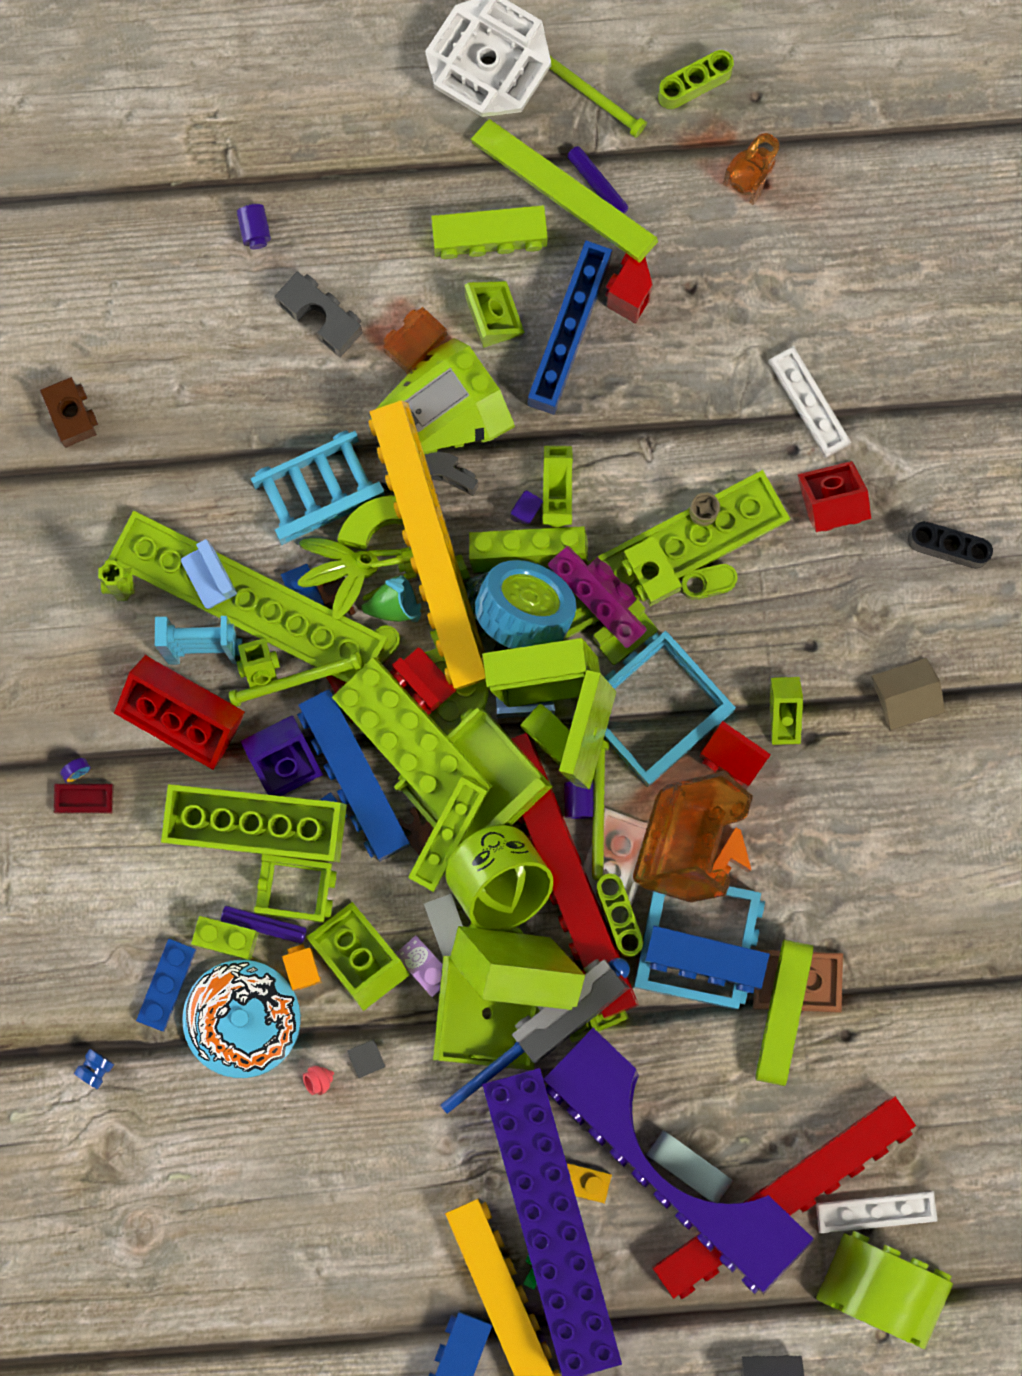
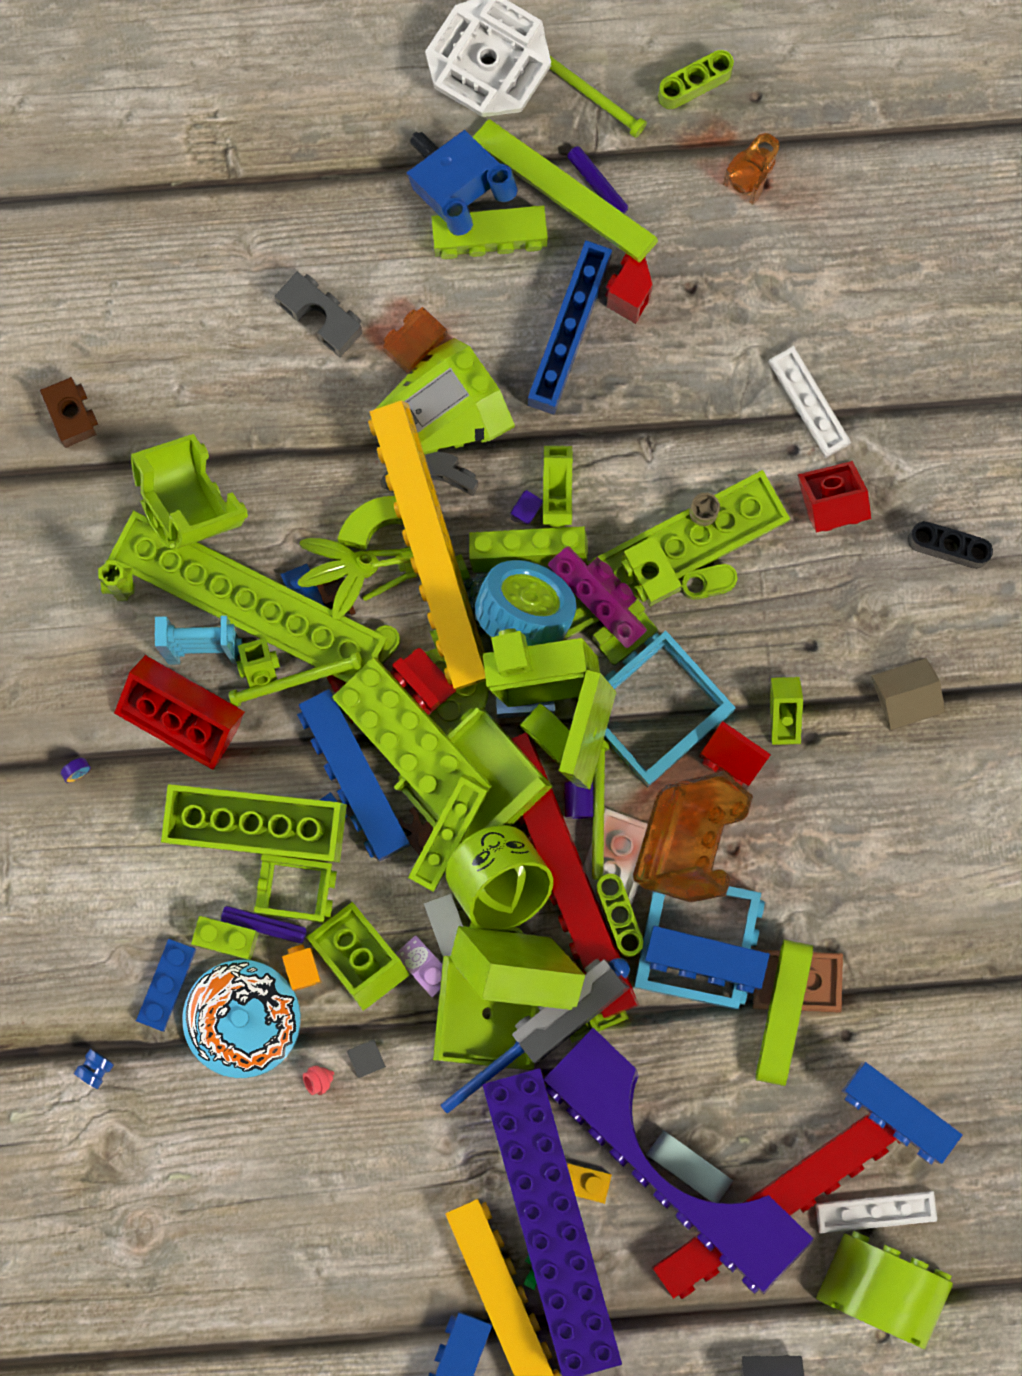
dark red tile [54,784,114,814] -> none
light blue panel [181,539,237,609] -> none
dark purple brick [236,204,271,250] -> none
dark purple slope [241,715,323,796] -> none
medium azure fence [251,431,385,545] -> none
hat [361,575,422,622] -> none
lime slope [464,281,525,348] -> none
orange slope [704,827,751,883] -> none
none -> lime cylinder [131,434,248,549]
none -> blue piece [406,130,518,236]
none -> lime brick [491,628,533,677]
none -> blue brick [842,1062,963,1165]

